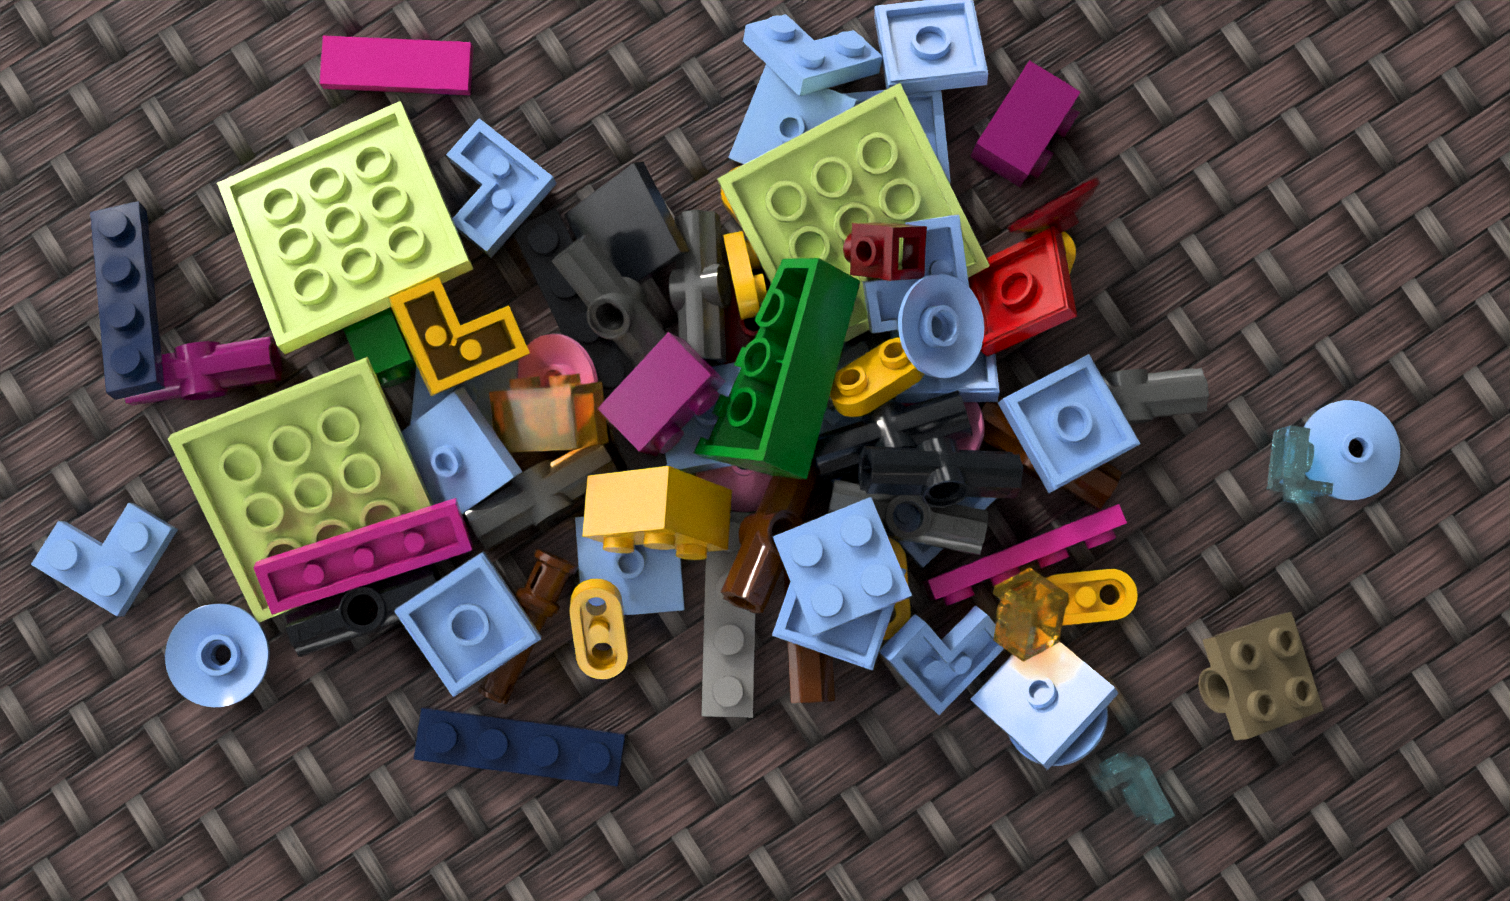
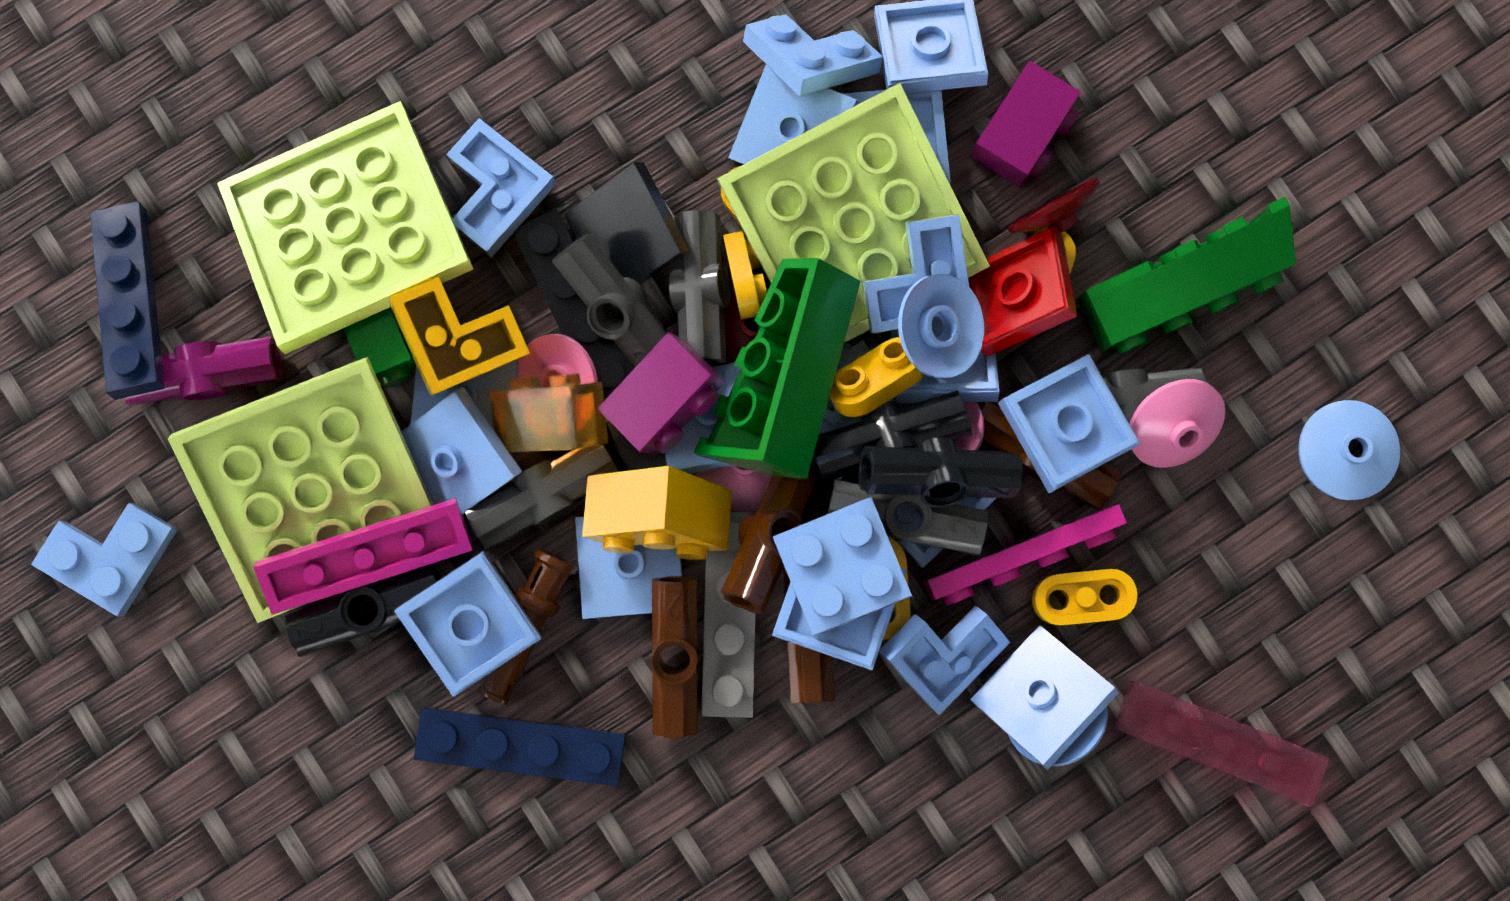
light blue dish [165,604,270,707] -> none
dark pink tile [319,36,474,95] -> none
yellow plate [569,579,628,679] -> none
dark red brick [843,222,927,281] -> none
clear yellow brick [993,568,1068,662] -> none
clear light blue bracket [1091,752,1175,825] -> none
dark tan plate [1198,612,1324,741] -> none
clear light blue bracket [1267,425,1333,504] -> none
none -> reddish brown piece [651,576,698,738]
none -> green wedge [1076,197,1296,355]
none -> clear pink plate [1113,681,1329,807]
none -> bright pink dish [1129,379,1225,468]

